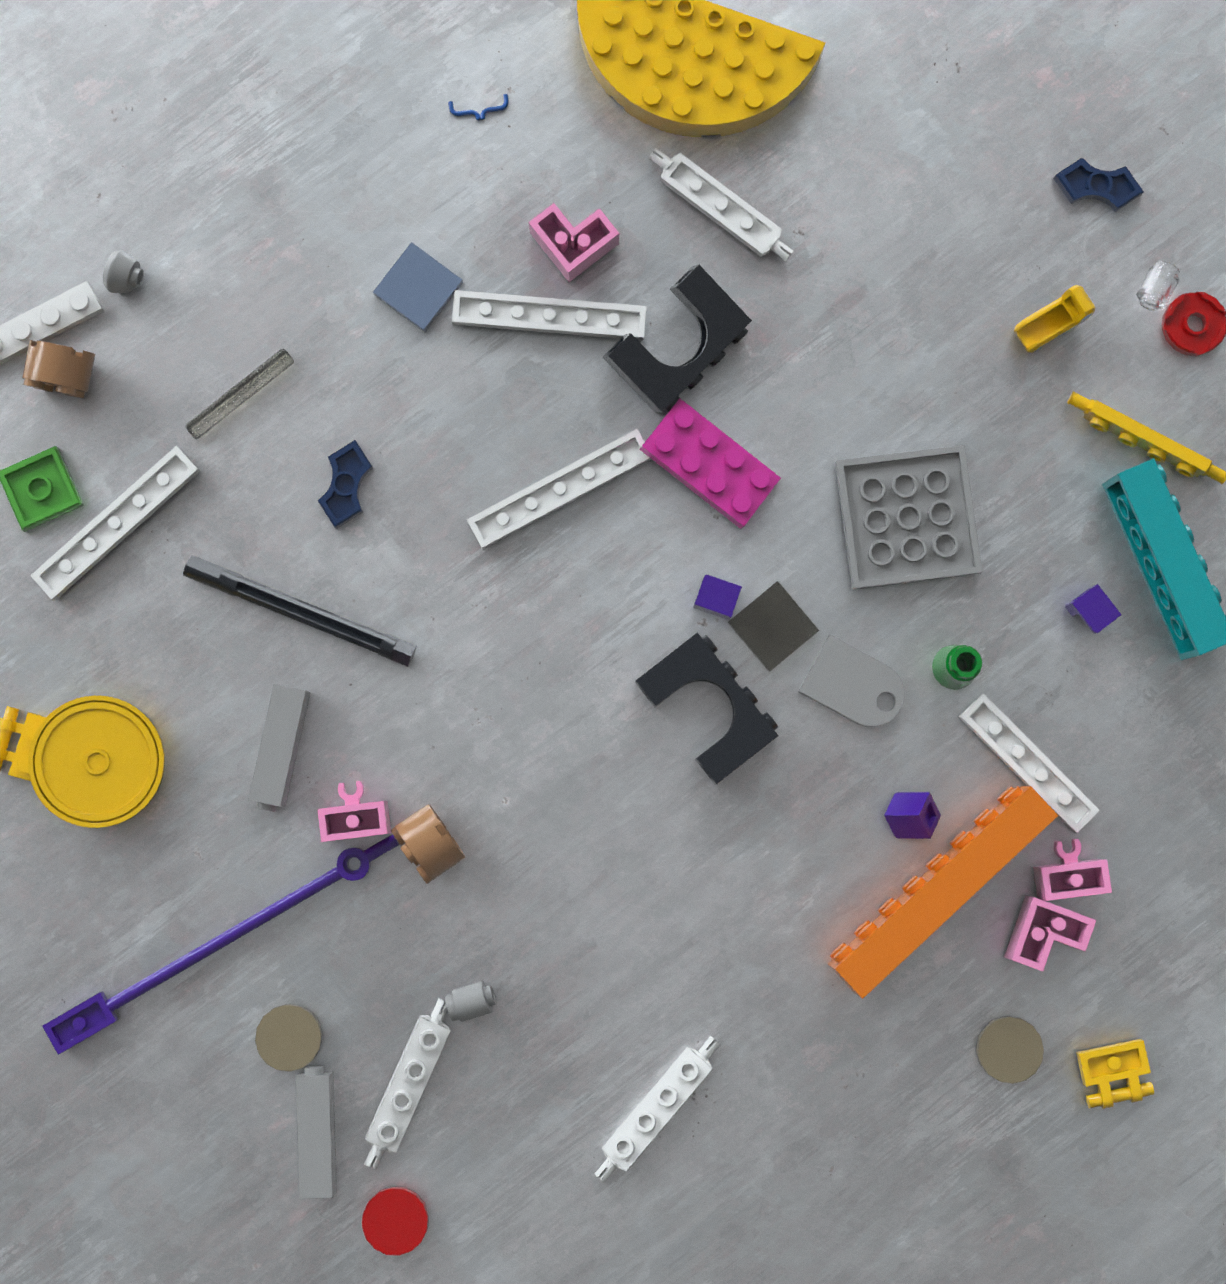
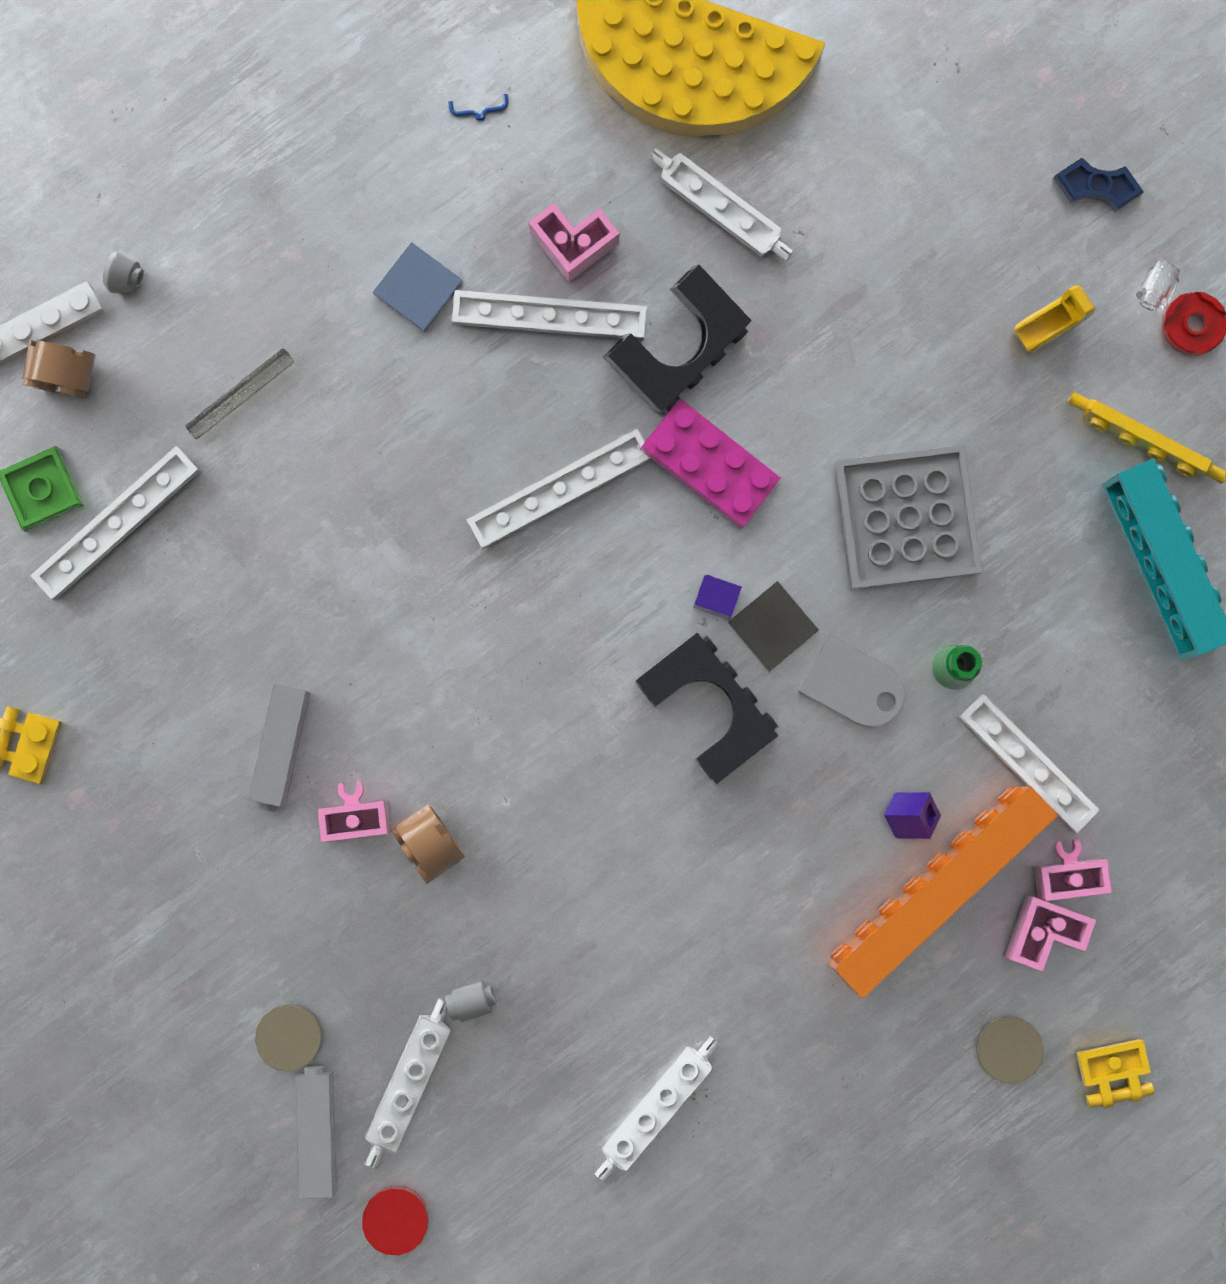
yellow brick [28,695,165,828] -> none
dark purple bar [42,834,400,1055] -> none
black piece [183,555,417,667] -> none
dark blue tile [318,440,373,529] -> none
dark purple panel [1065,584,1122,634] -> none

